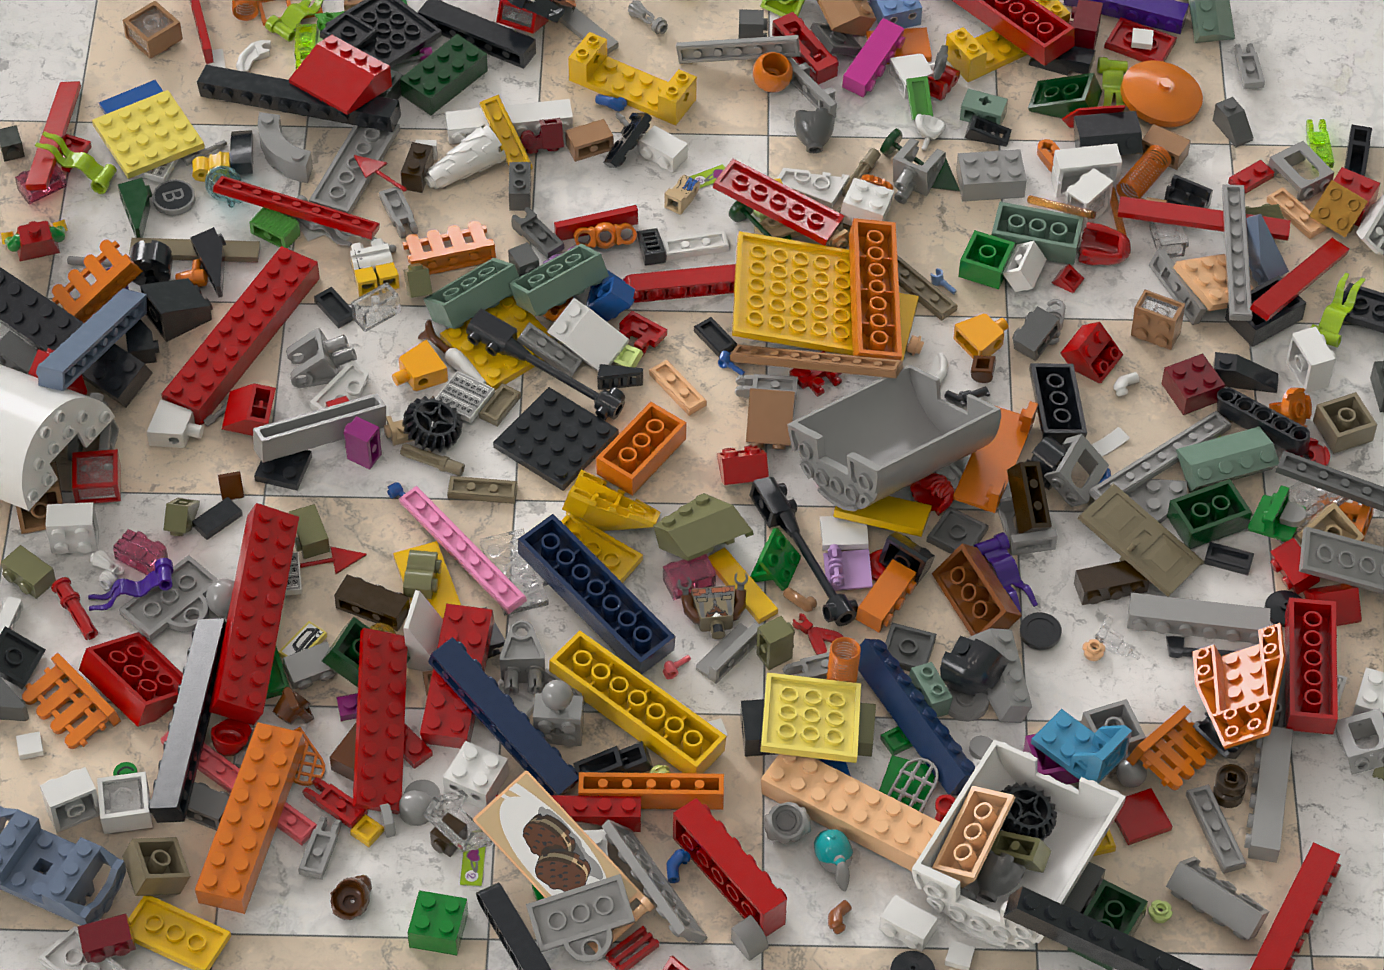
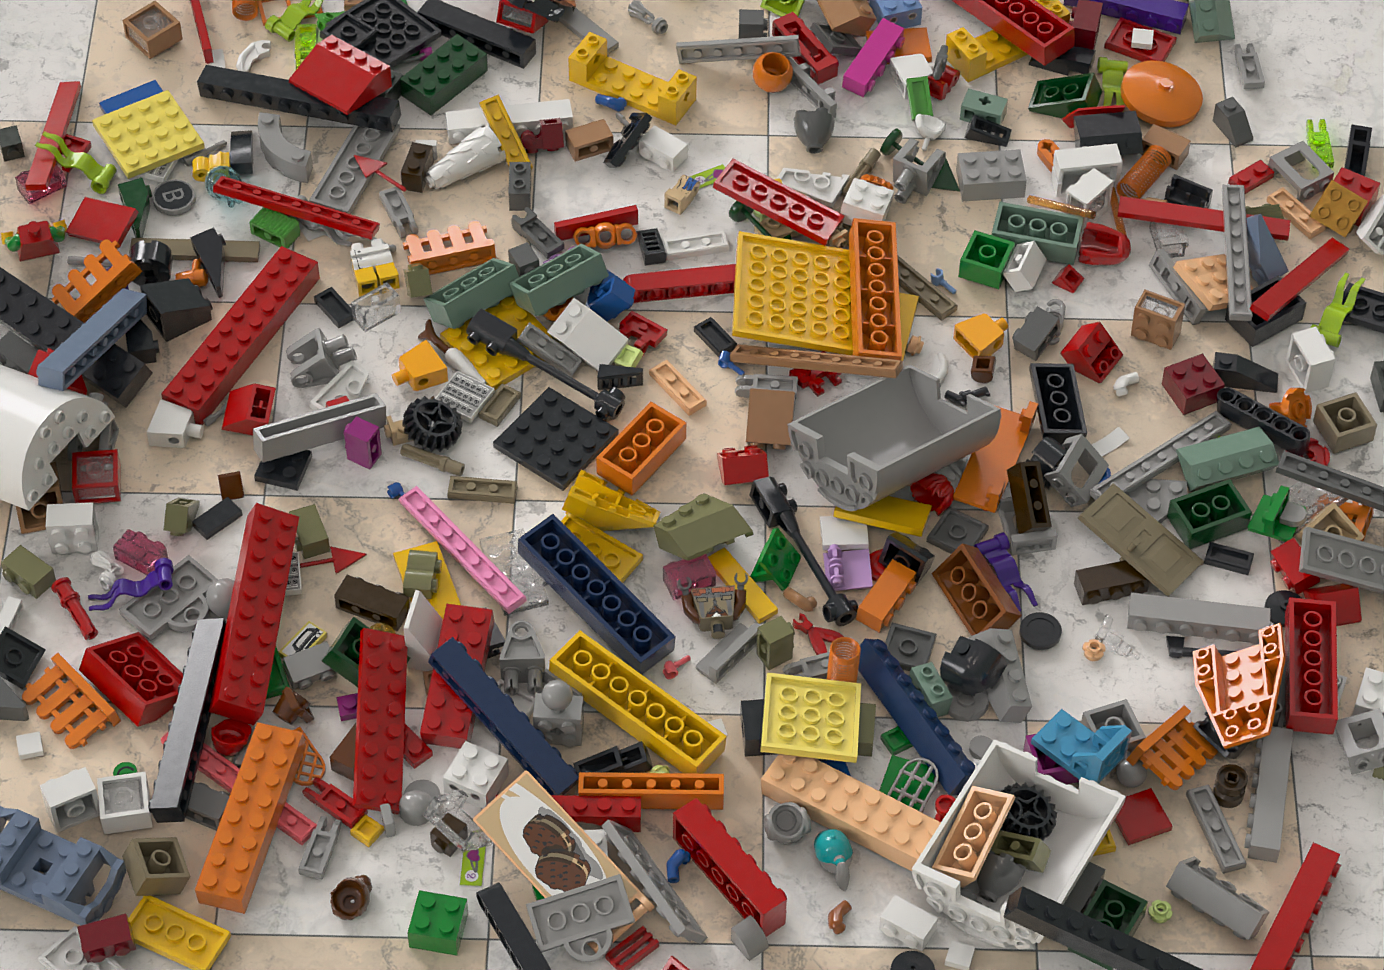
none -> red tile [66,197,139,248]

